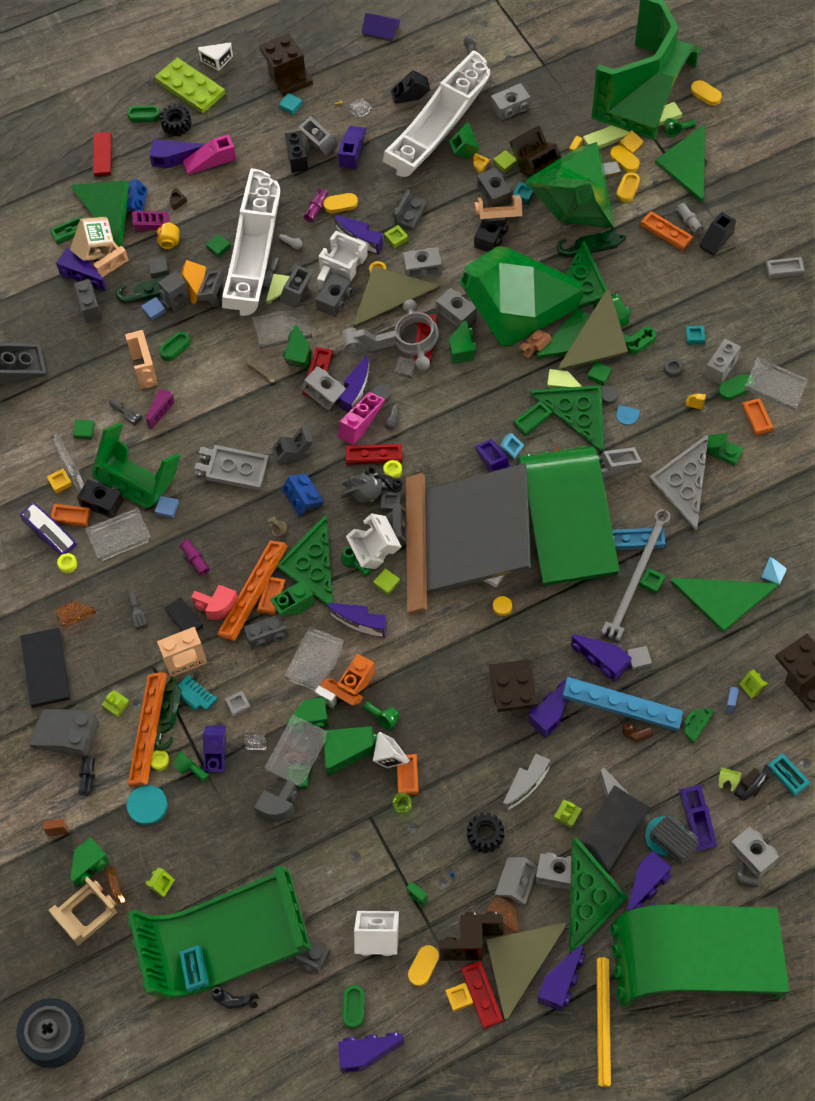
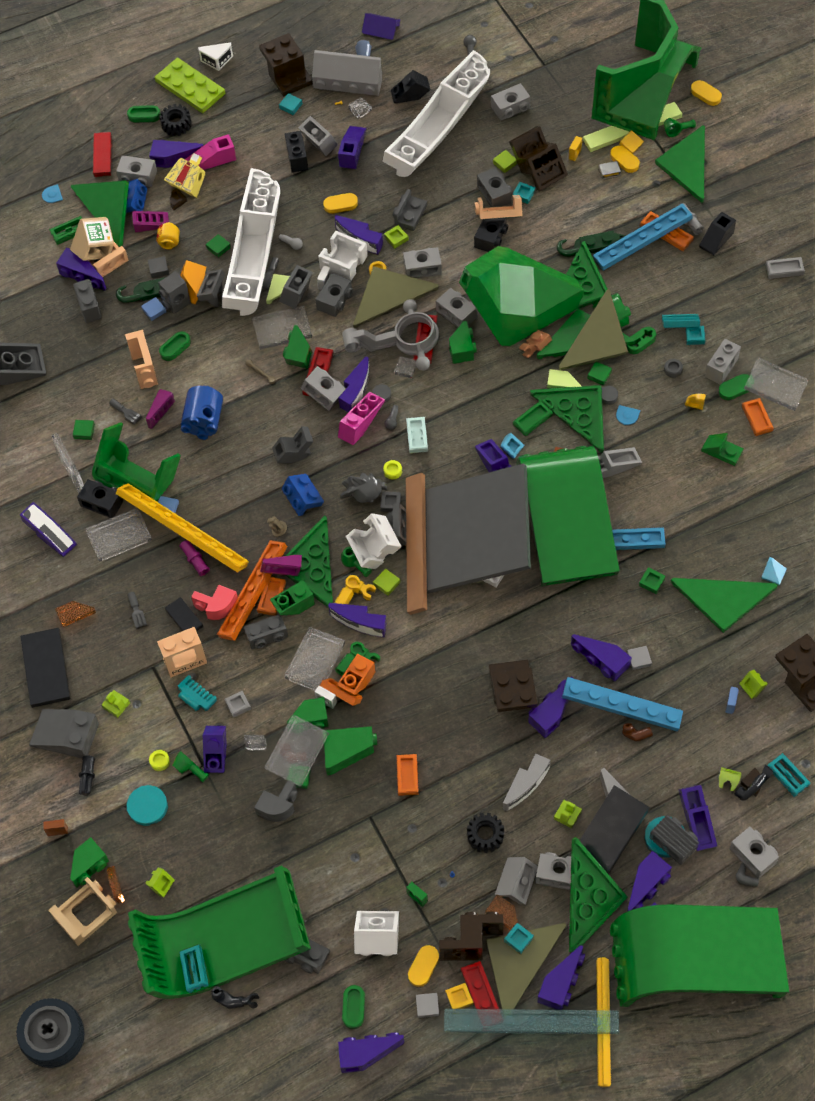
yellow tile [47,468,73,494] -> none
orange tile [50,504,91,527] -> none
neon yellow tile [57,553,77,573] -> none
orange tile [128,672,167,787] -> none
dark green plate [154,676,181,751] -> none
light grey tile [194,445,269,491] -> none
magenta pin [303,188,328,222] -> none
red tile [346,444,402,465] -> none
green bar [363,701,400,730] -> none
black arm [365,466,403,492] -> none
white slope [373,732,410,768] -> none
clear neon green bush [393,793,412,813] -> none
green slope [449,122,480,159] -> none
yellow tile [473,153,490,174] -> none
yellow tile [493,596,512,617] -> none
green panel [526,142,614,229] -> none
light grey hinge [601,509,670,642] -> none
yellow tile [616,172,640,203] -> none
light grey tile [649,435,708,531] -> none
green tile [684,708,715,744] -> none
none -> dark azure piece [42,184,63,203]
none -> light grey brick [116,156,157,187]
none -> yellow tile [116,483,249,573]
none -> light yellow torso [164,153,205,198]
none -> blue cylinder [181,386,223,440]
none -> magenta slope [260,555,302,576]
none -> light grey slope [312,50,382,96]
none -> yellow bar [334,575,376,604]
none -> green bar [335,642,380,676]
none -> sand blue cone [355,40,372,56]
none -> light aqua plate [406,417,428,453]
none -> light grey tile [416,993,439,1018]
none -> clear light blue tile [444,1009,619,1034]
none -> teal tile [504,923,534,954]
none -> dark azure plate [593,203,693,271]
none -> teal tile [662,314,700,328]

